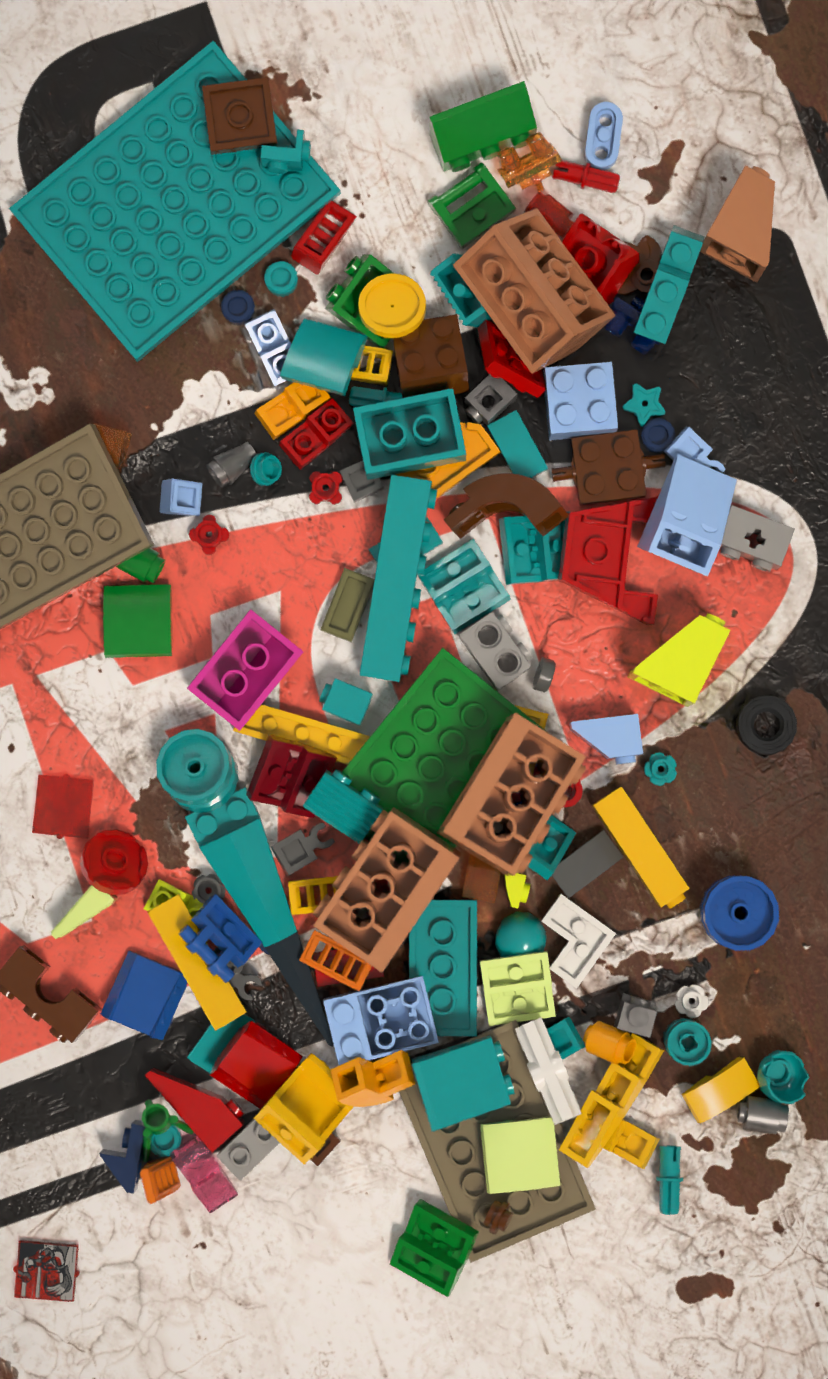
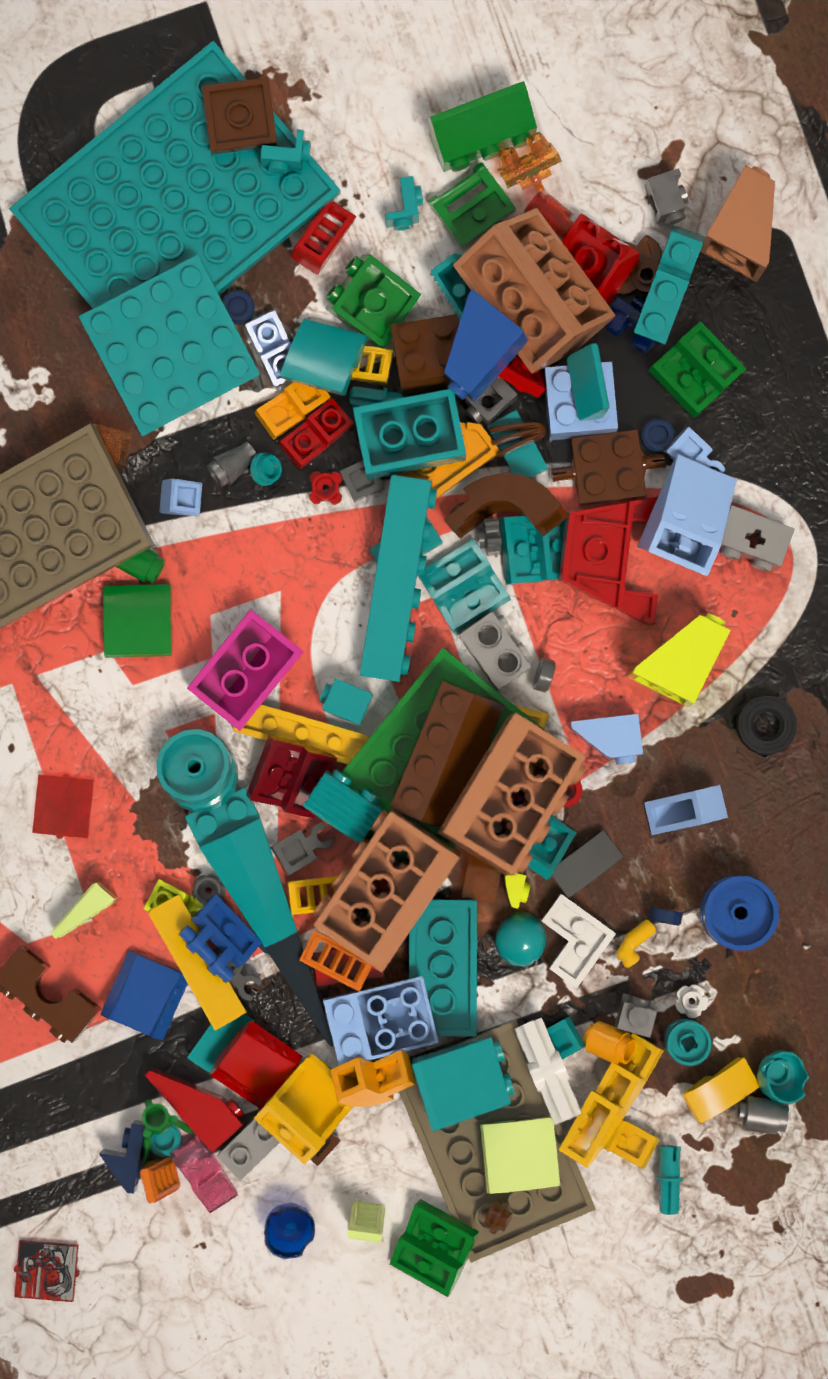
red tile [80,829,149,895] -> none
red plate [189,515,229,555] -> none
teal tile [264,261,298,297] -> none
olive tile [320,568,375,643] -> none
yellow piece [358,274,426,338] -> none
yellowish green slope [480,951,556,1026] -> none
red axle [553,158,620,193] -> none
light blue plate [585,102,623,170] -> none
yellow brick [592,787,690,909] -> none
teal plate [622,384,665,426] -> none
teal plate [644,752,677,786] -> none
none -> teal plate [78,255,260,437]
none -> clear blue hair [264,1202,315,1259]
none -> yellowish green slope [347,1201,385,1243]
none -> teal bracket [385,176,424,231]
none -> reddish brown slope [390,679,505,827]
none -> blue slope [444,290,528,402]
none -> dark grey plate [477,517,502,556]
none -> reddish brown piece [489,422,546,457]
none -> teal slope [567,343,610,421]
none -> yellow arm [616,919,656,968]
none -> light blue slope [644,785,728,835]
none -> flat silver brick [645,168,688,225]
none -> dark blue tile [648,907,683,926]
none -> green slope [649,321,746,418]

